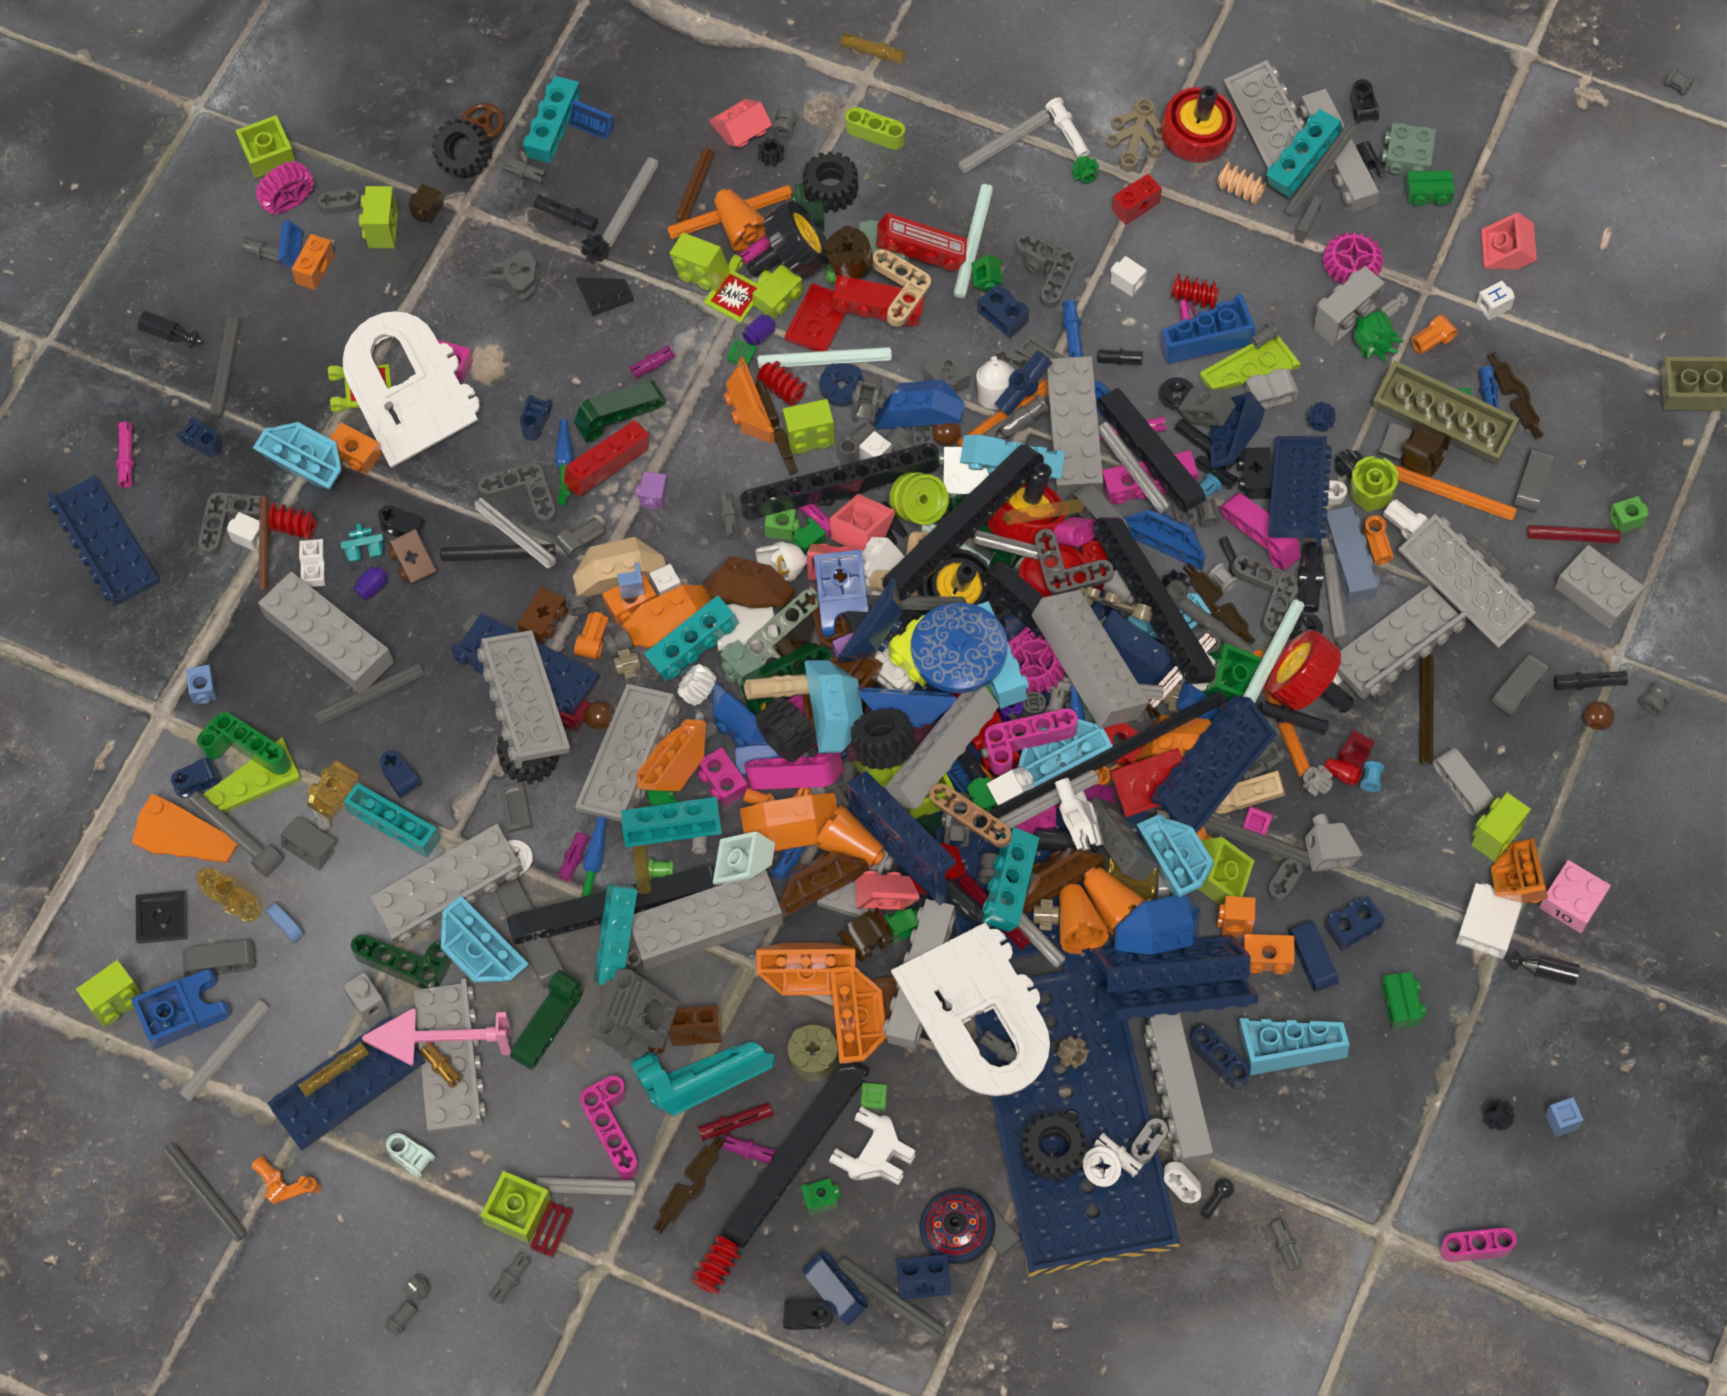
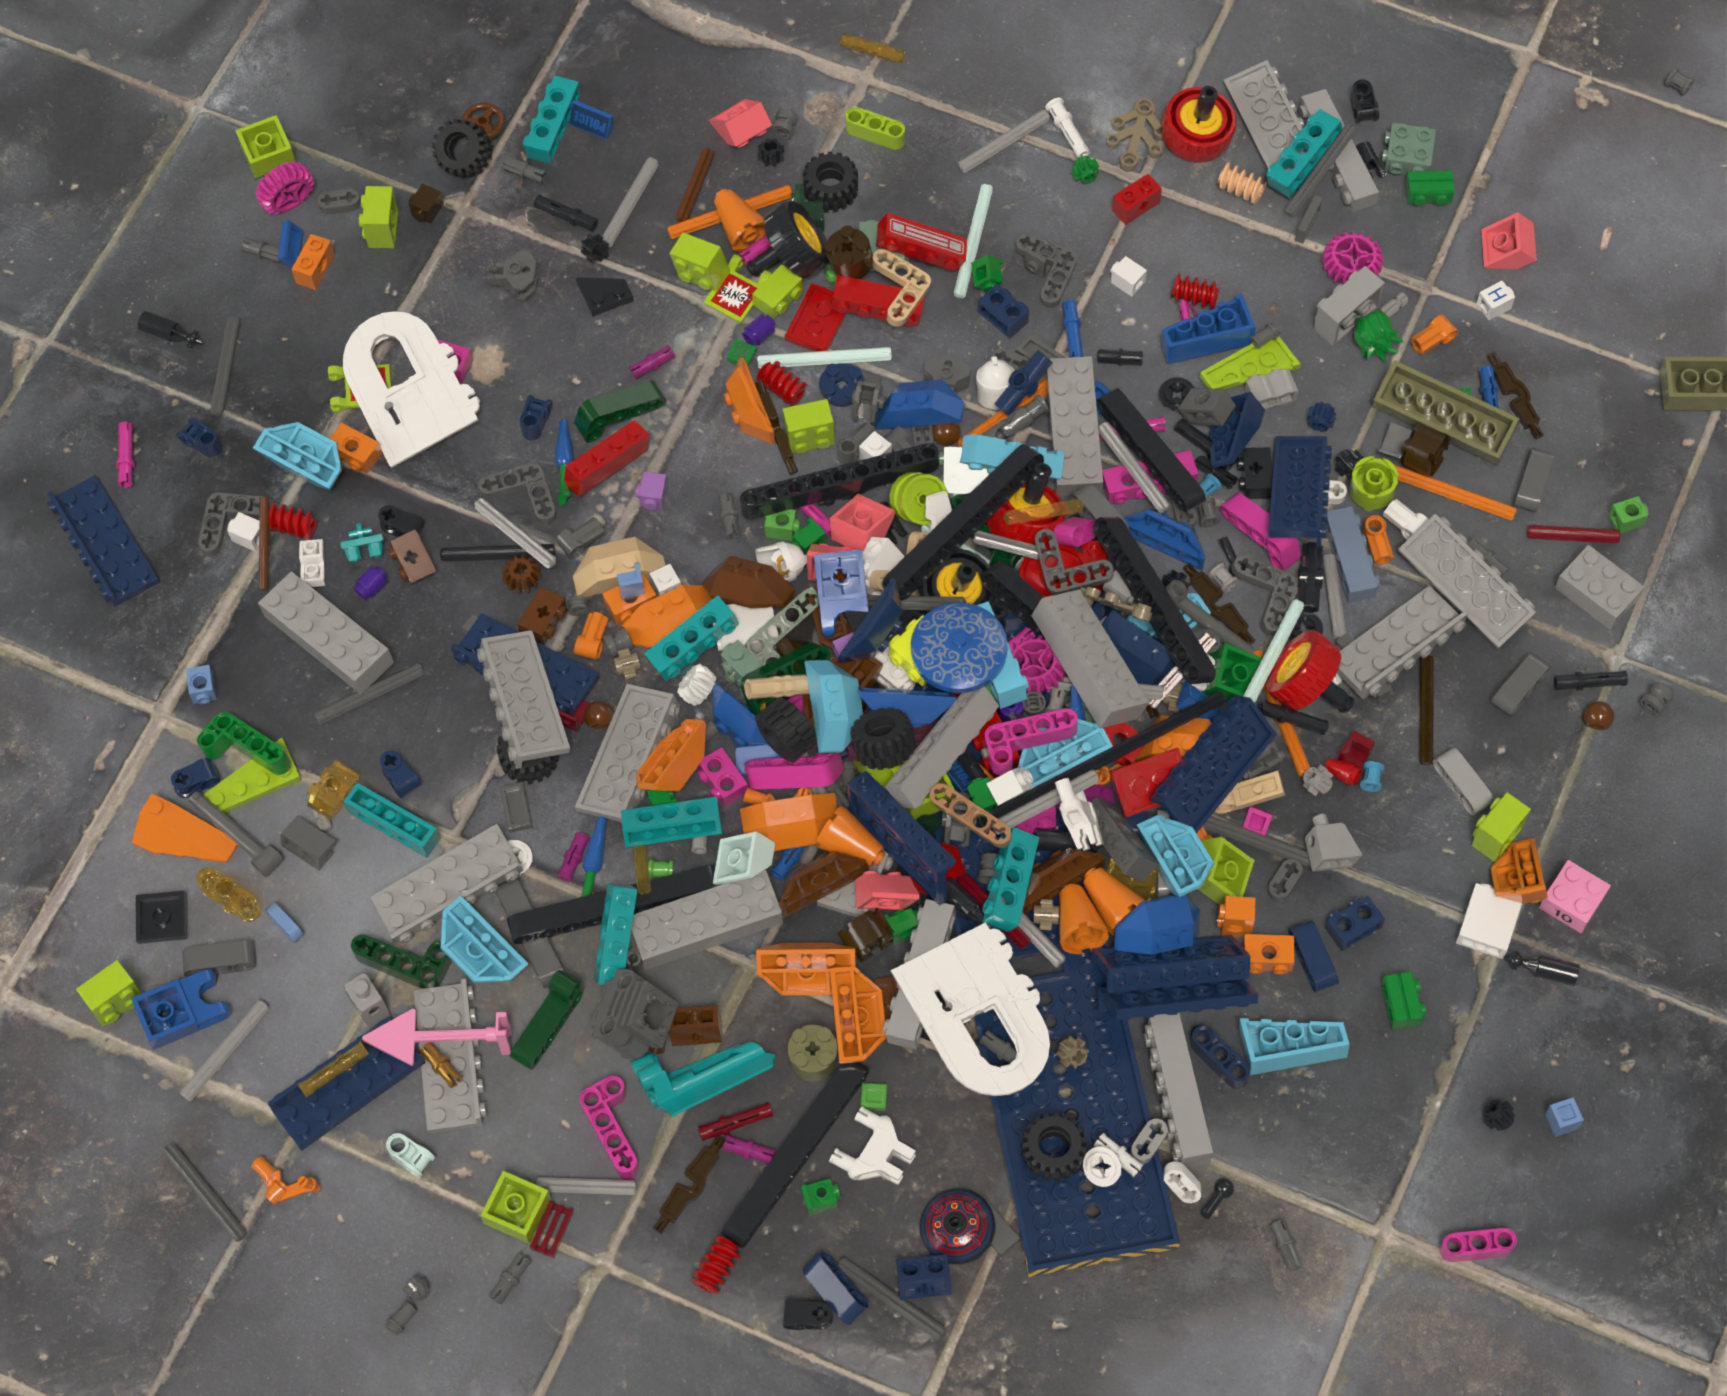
none -> reddish brown gear [502,554,541,594]
none -> white slope [925,491,952,531]

